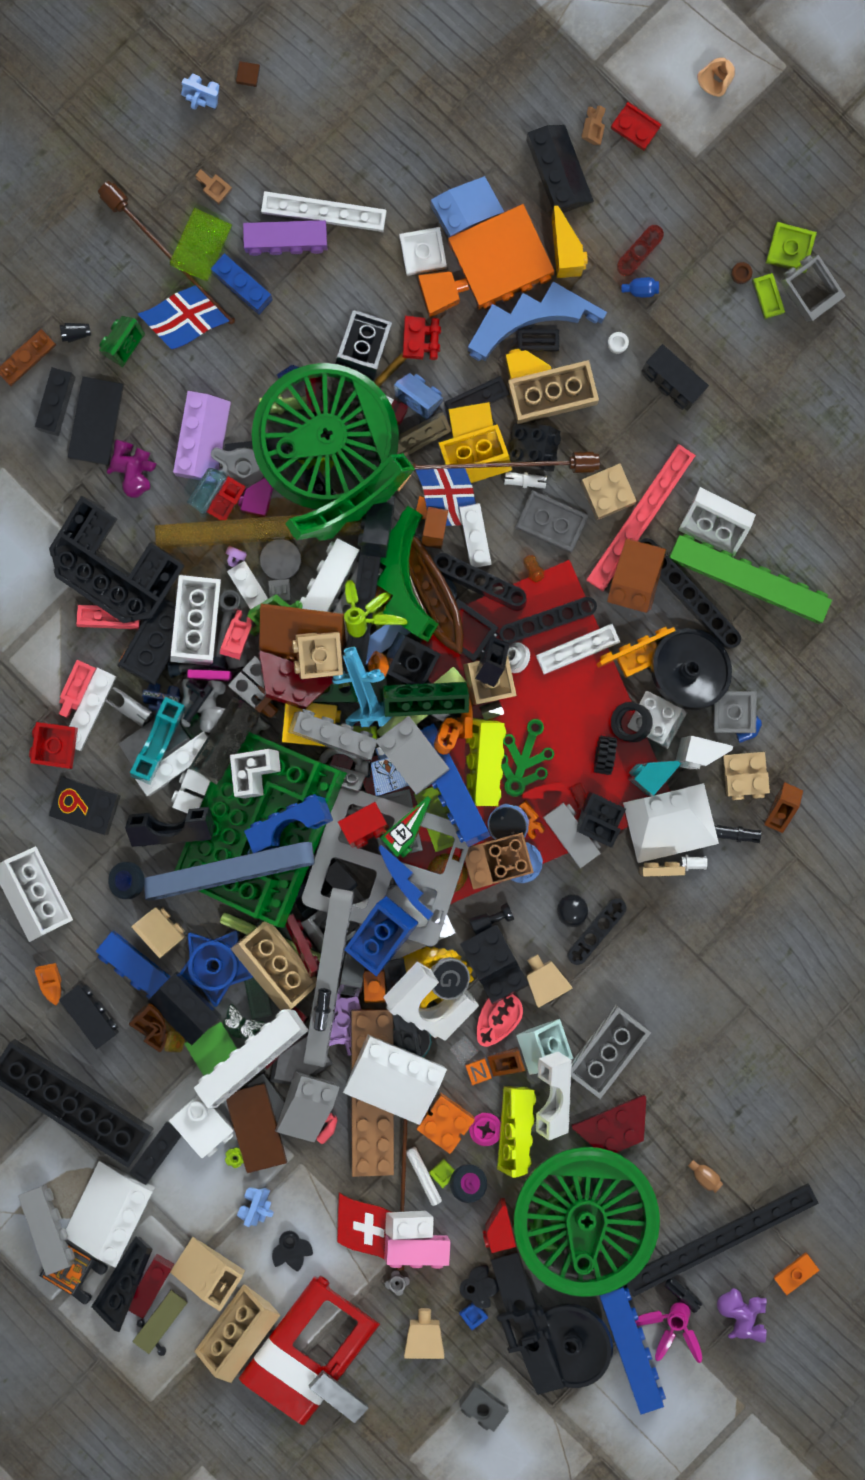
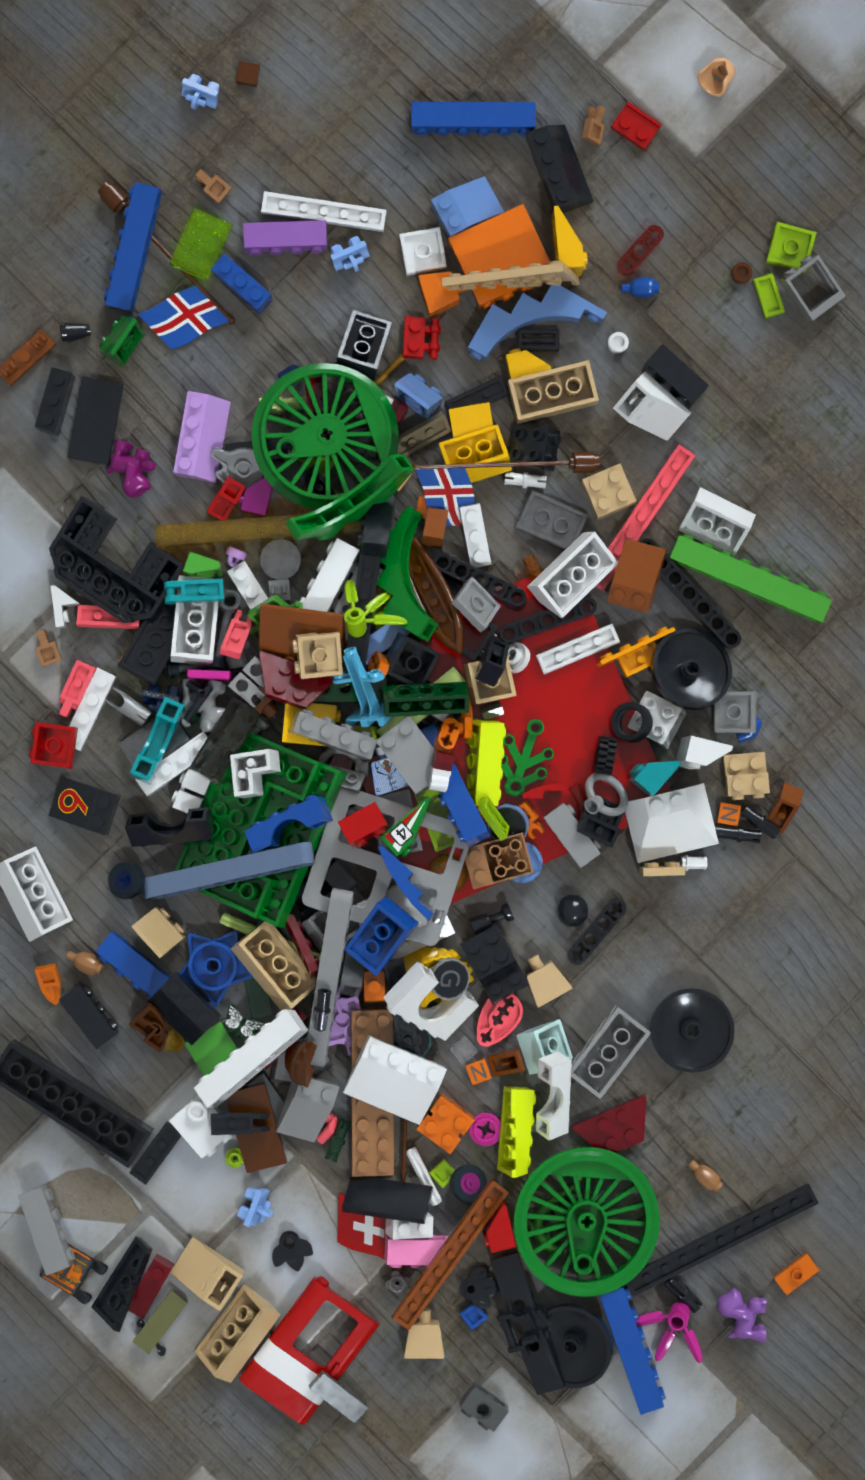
white slope [66,1160,155,1268] -> none
clear light blue brick [187,468,227,514] -> none
none -> medium nougat plate [35,629,62,667]
none -> white slope [51,585,81,628]
none -> medium nougat plant [66,951,105,975]
none -> blue brick [104,182,163,313]
none -> teal plate [164,579,224,604]
none -> bright green tile [183,552,223,578]
none -> black hinge [211,1112,270,1135]
none -> reddish brown brick [285,1042,317,1088]
none -> clear green pin [324,1118,351,1162]
none -> light blue hips [330,236,370,272]
none -> black tile [342,1175,433,1224]
none -> dark orange plate [391,1179,509,1330]
none -> blue brick [411,102,535,136]
none -> leg [428,750,455,792]
none -> tan wing [442,261,579,291]
none -> light grey hinge [452,577,501,632]
none -> lime tile [478,796,510,841]
none -> white slope [527,531,618,618]
none -> light grey piece [584,773,628,816]
none -> white slope [613,372,691,441]
none -> black dish [650,988,734,1073]
none -> orange tile [716,802,741,826]
none -> black axle [740,805,780,839]

